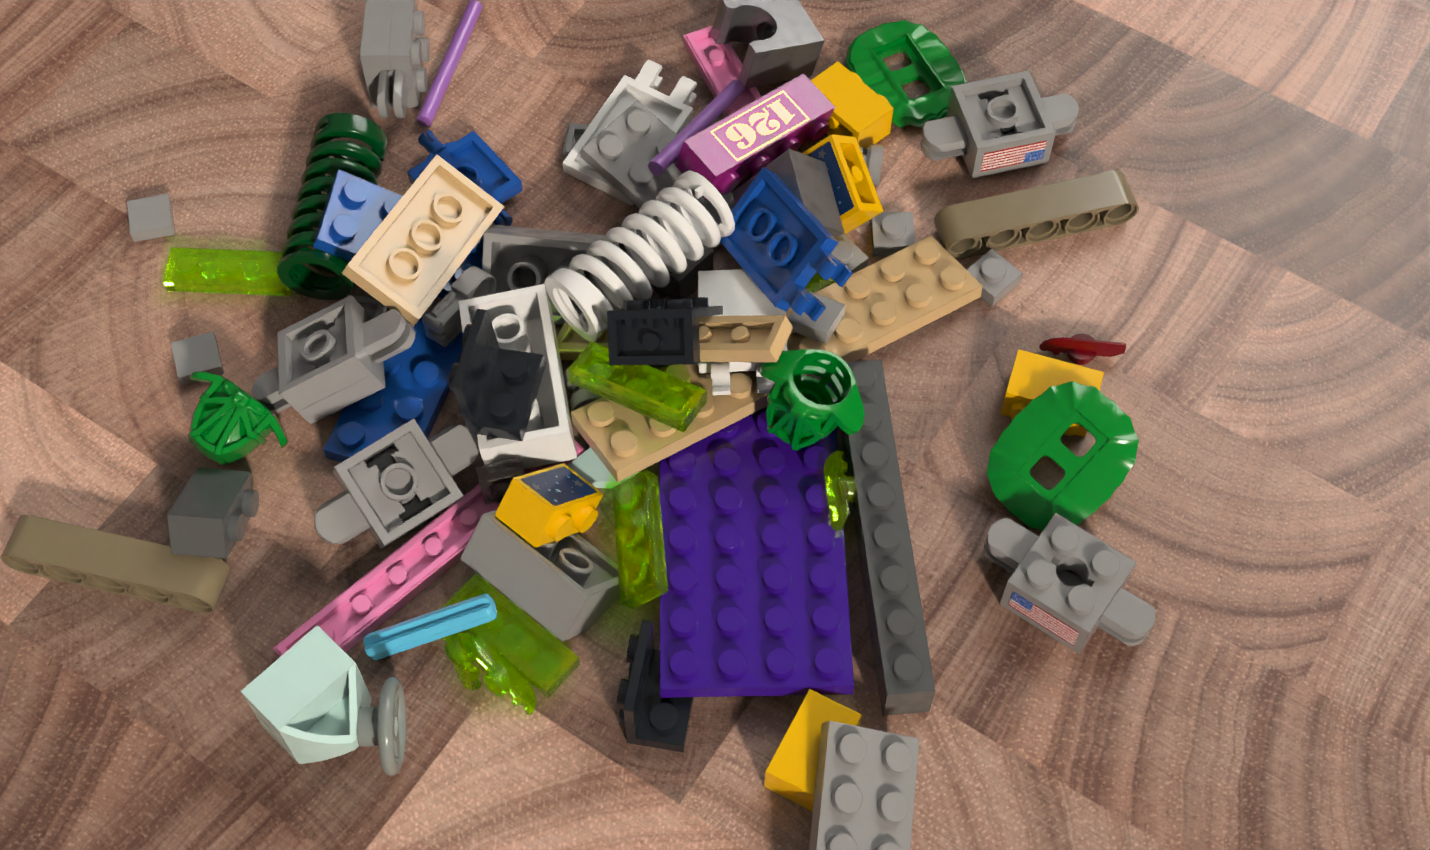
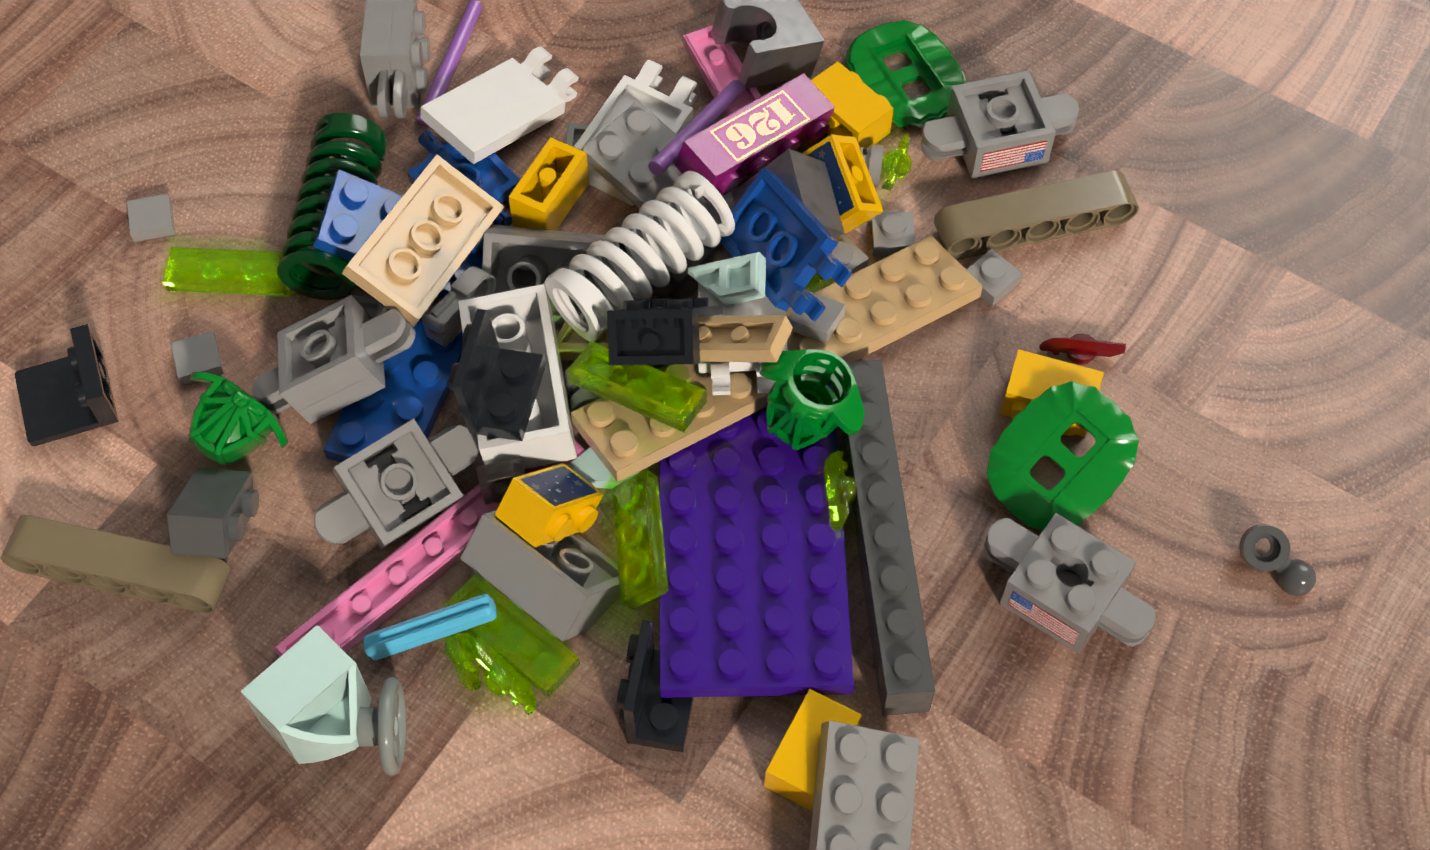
none -> black bracket [15,324,119,447]
none -> white tile [421,47,579,164]
none -> yellow brick [508,137,590,231]
none -> light aqua tile [688,252,766,305]
none -> clear neon green piece [882,133,912,191]
none -> dark grey plate [1239,524,1316,596]

